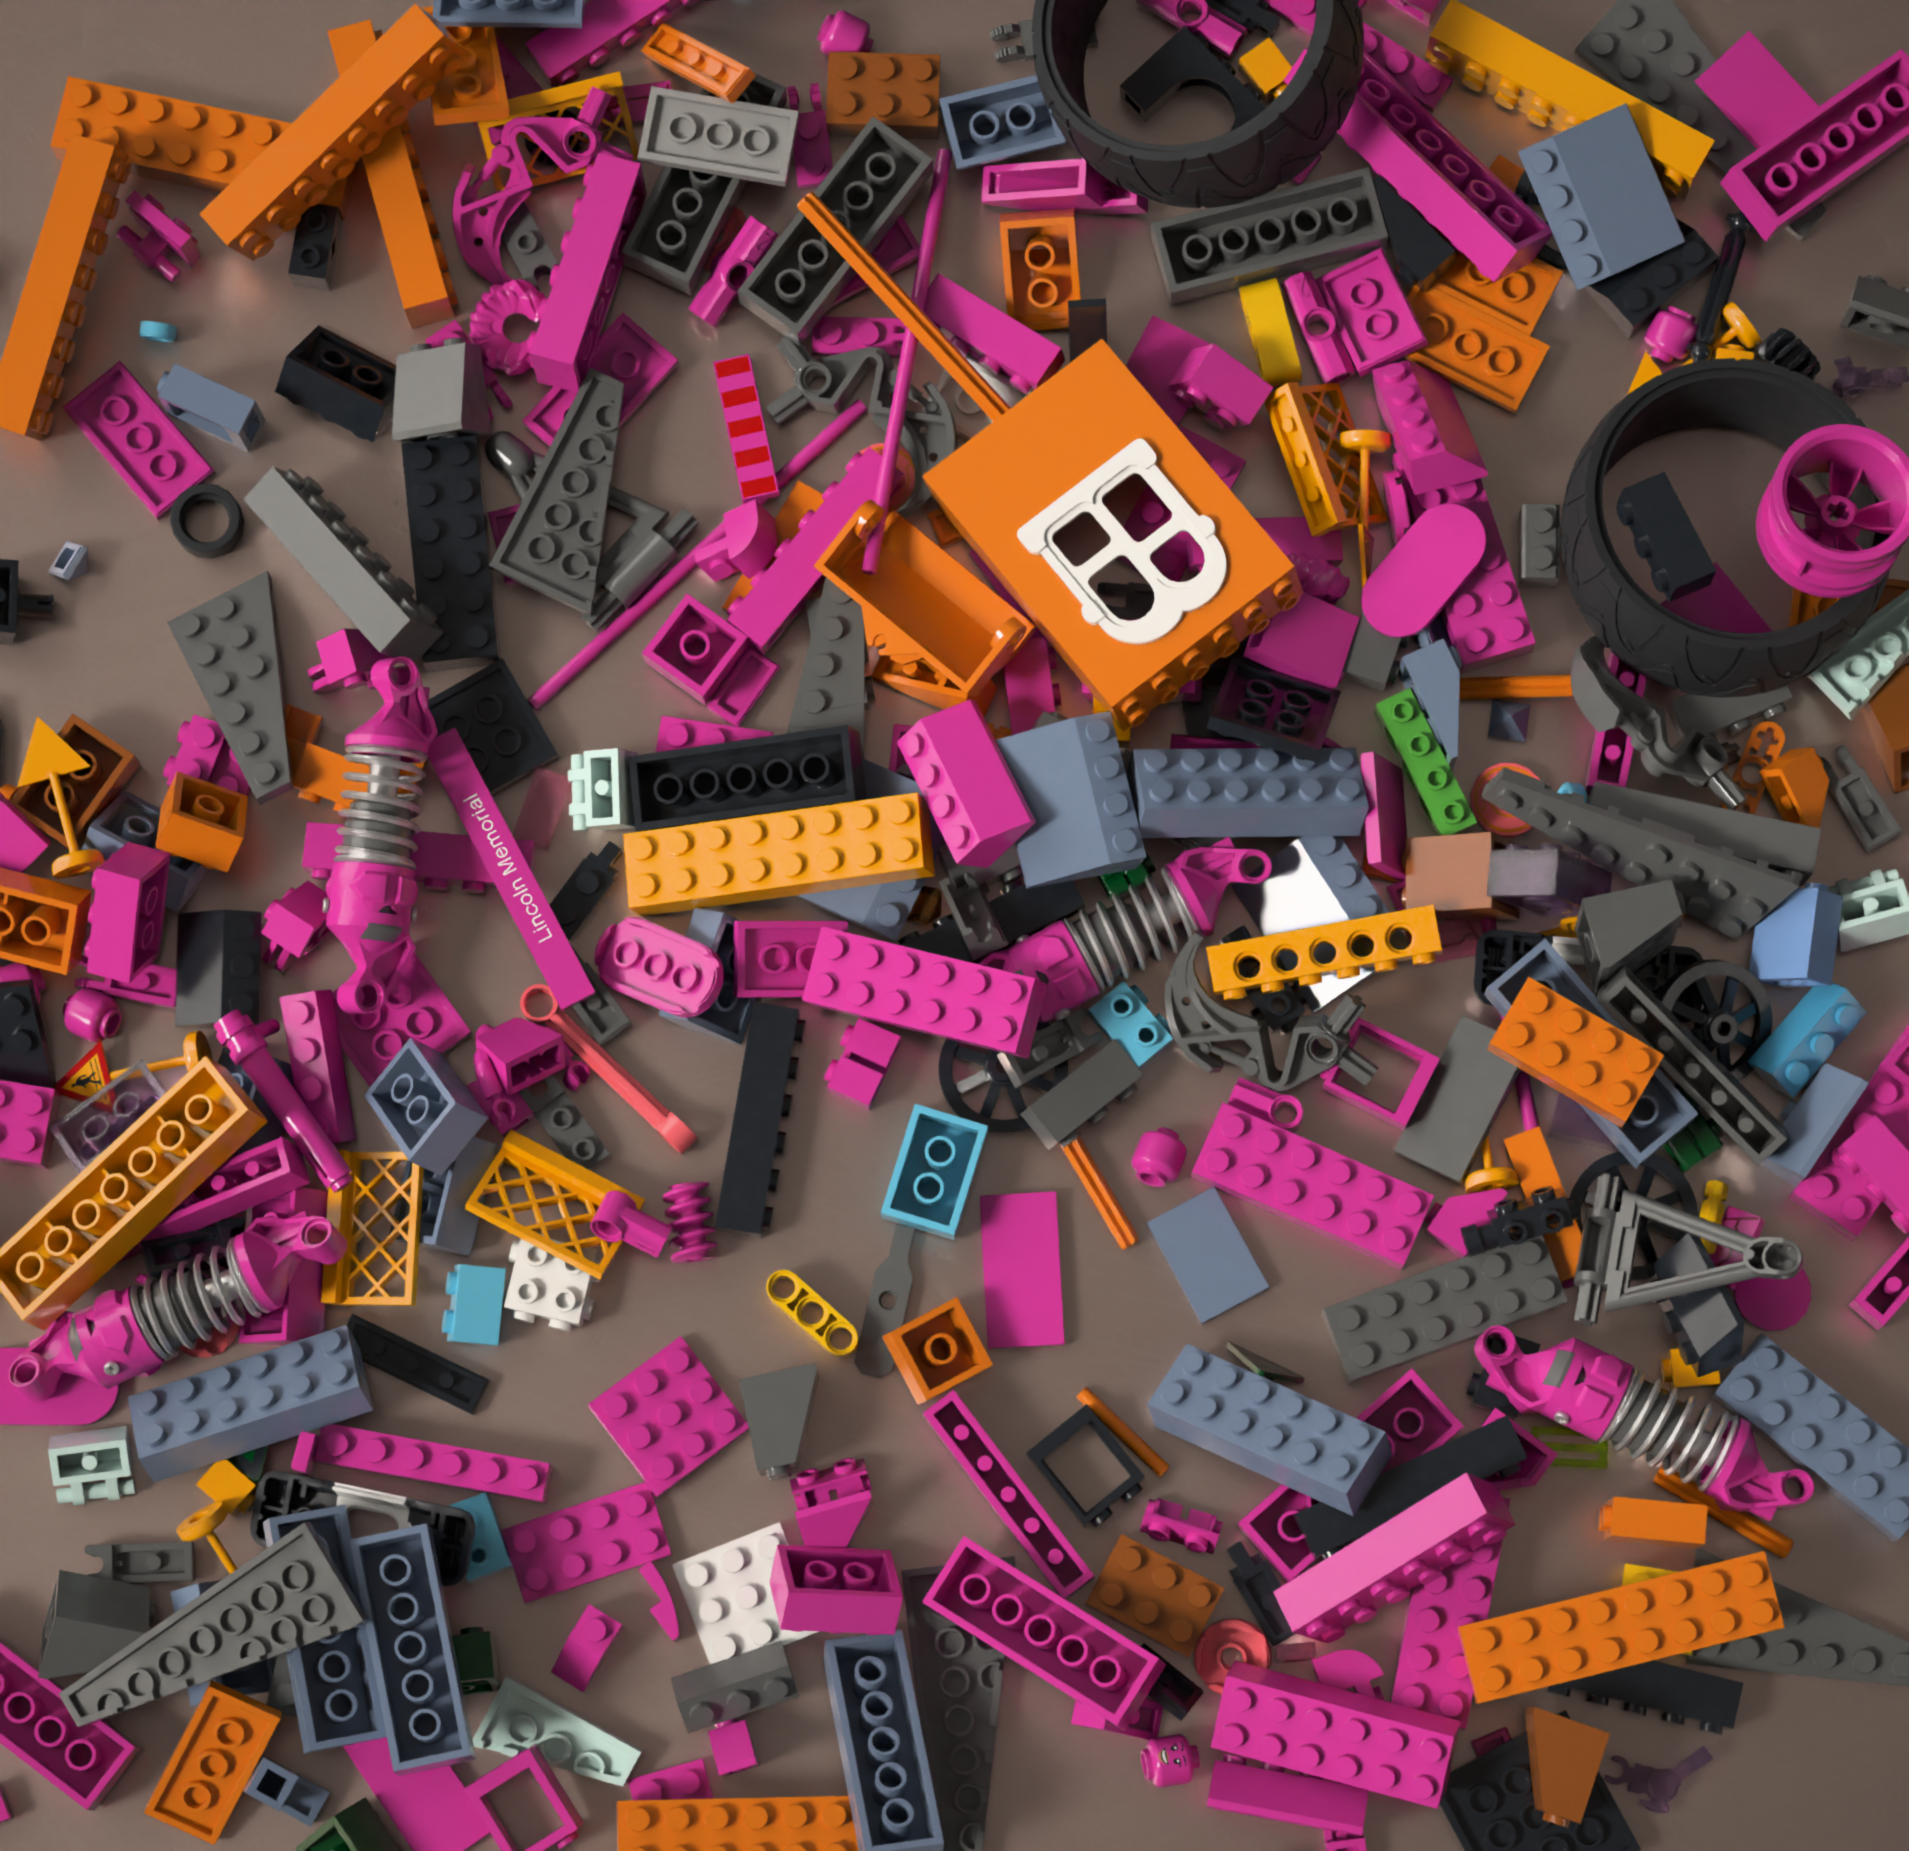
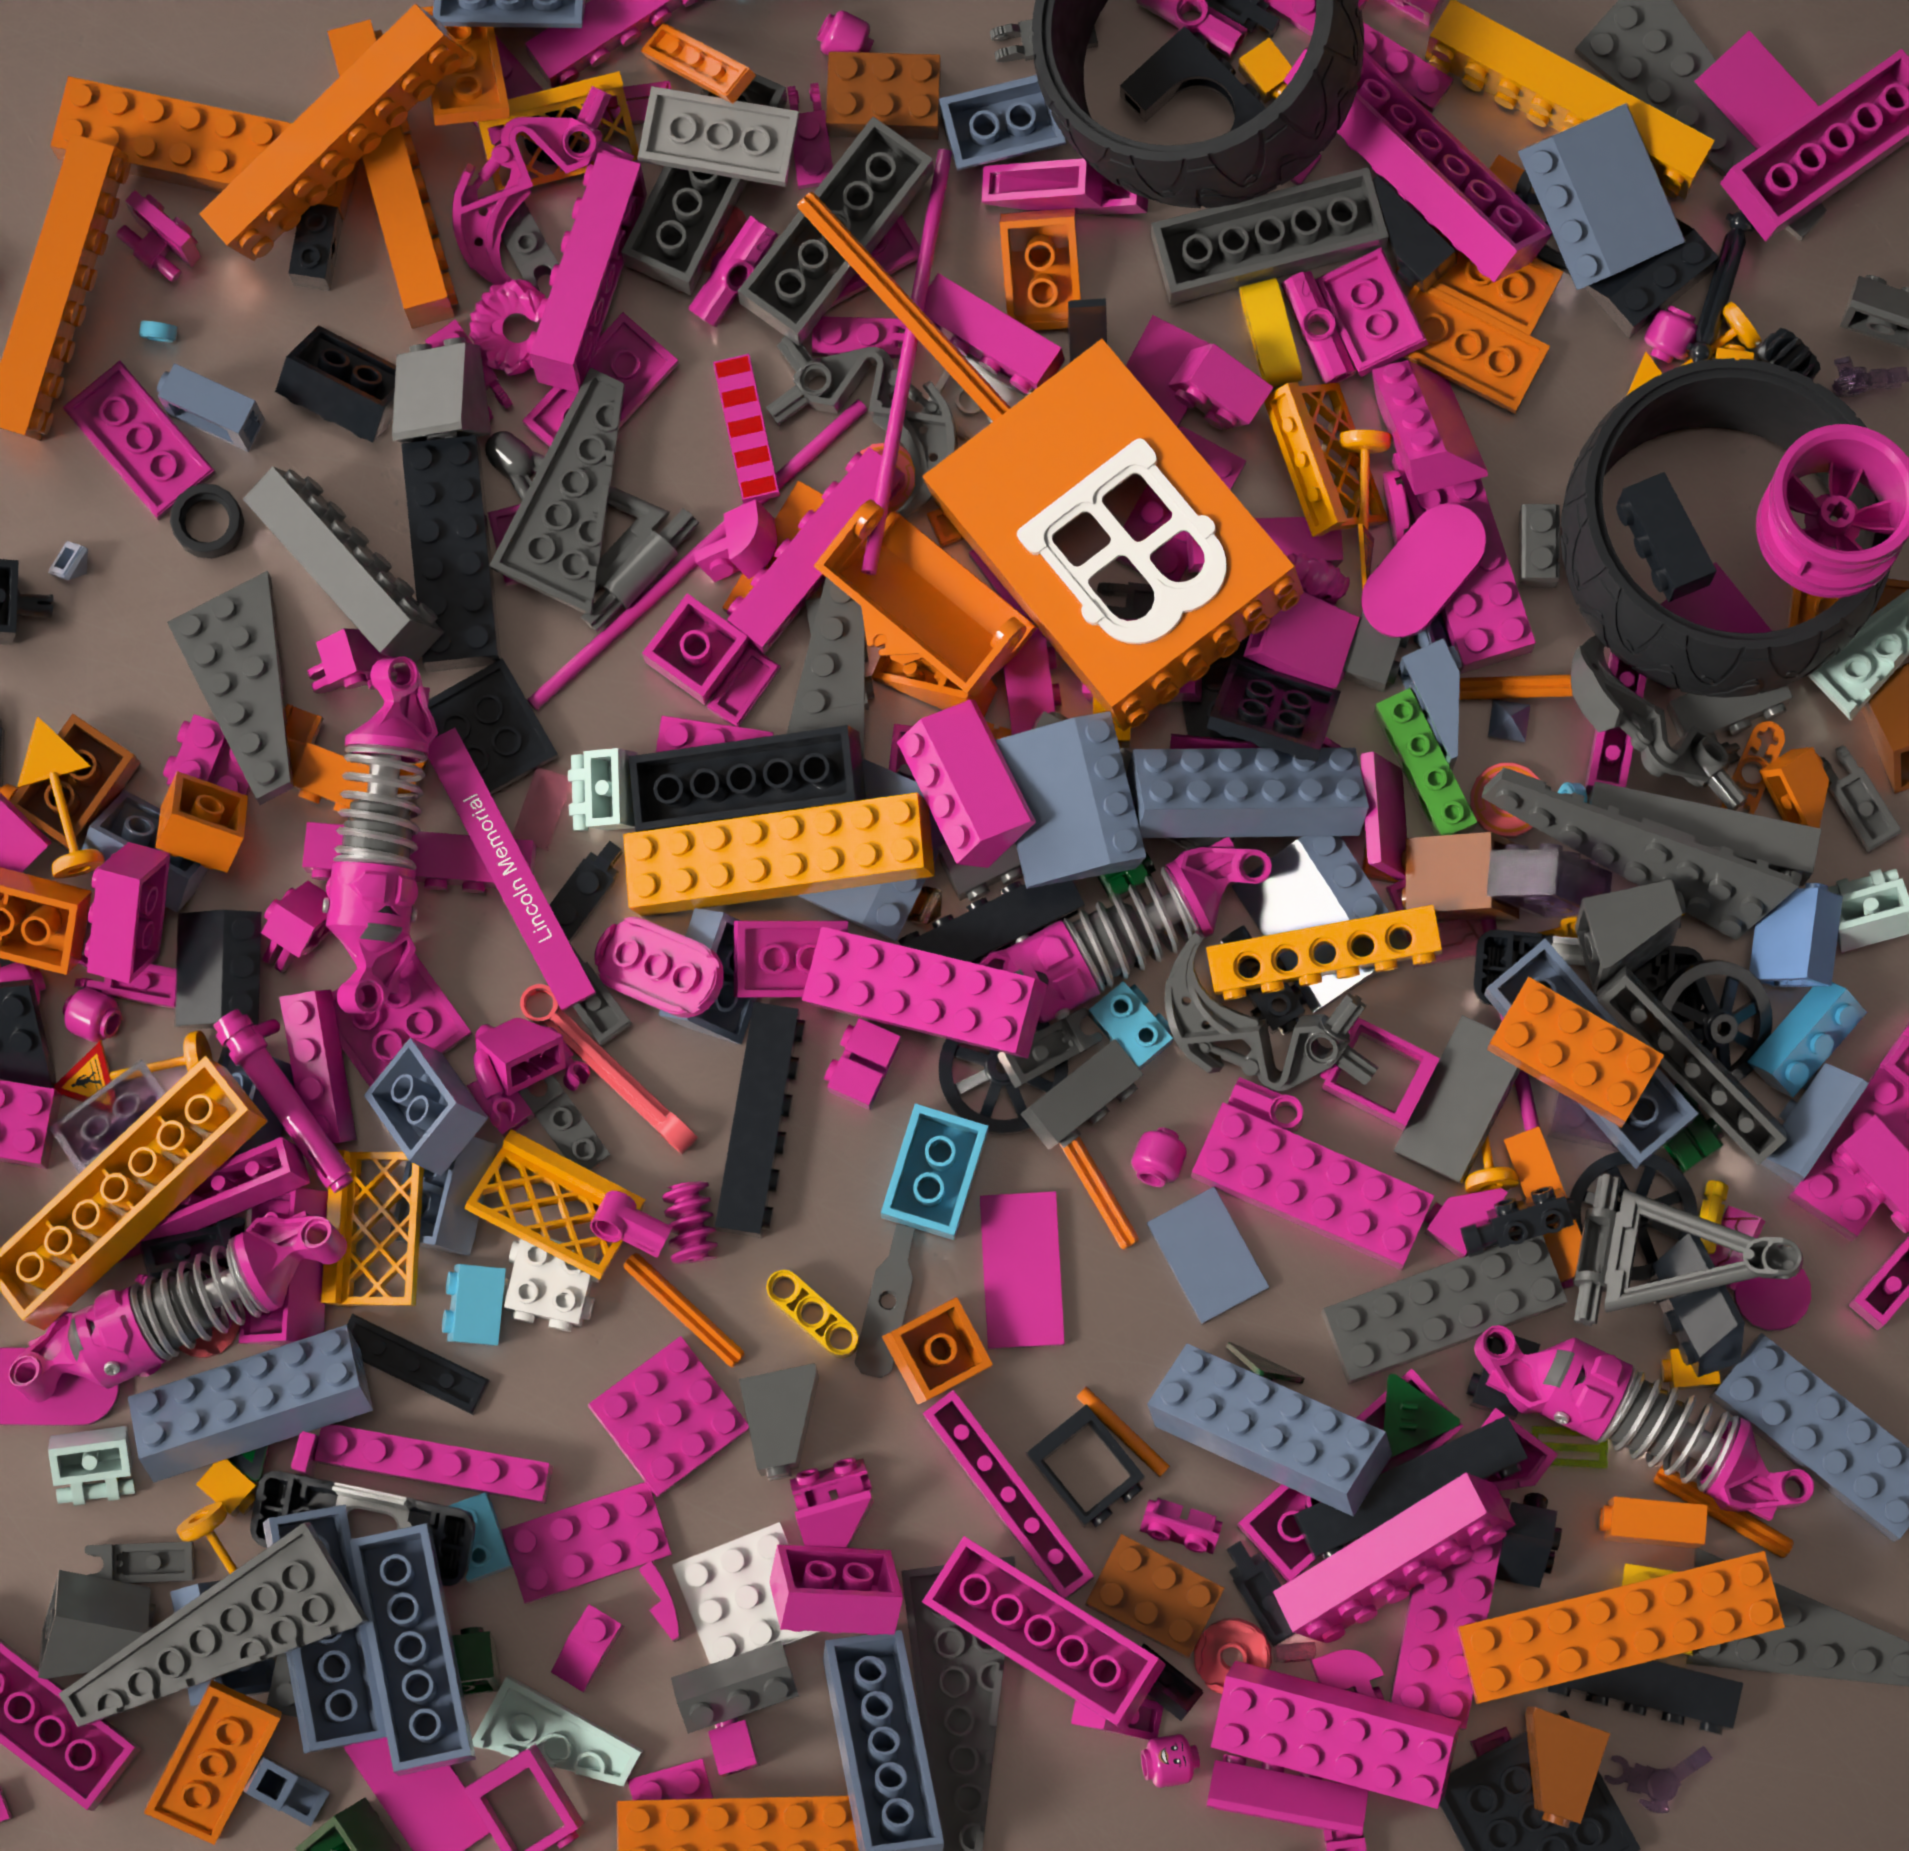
dark grey hinge [939,872,1008,960] -> none
none -> orange axle [623,1252,745,1367]
none -> dark green piece [1383,1374,1460,1458]
none -> black brick [1495,1493,1562,1588]

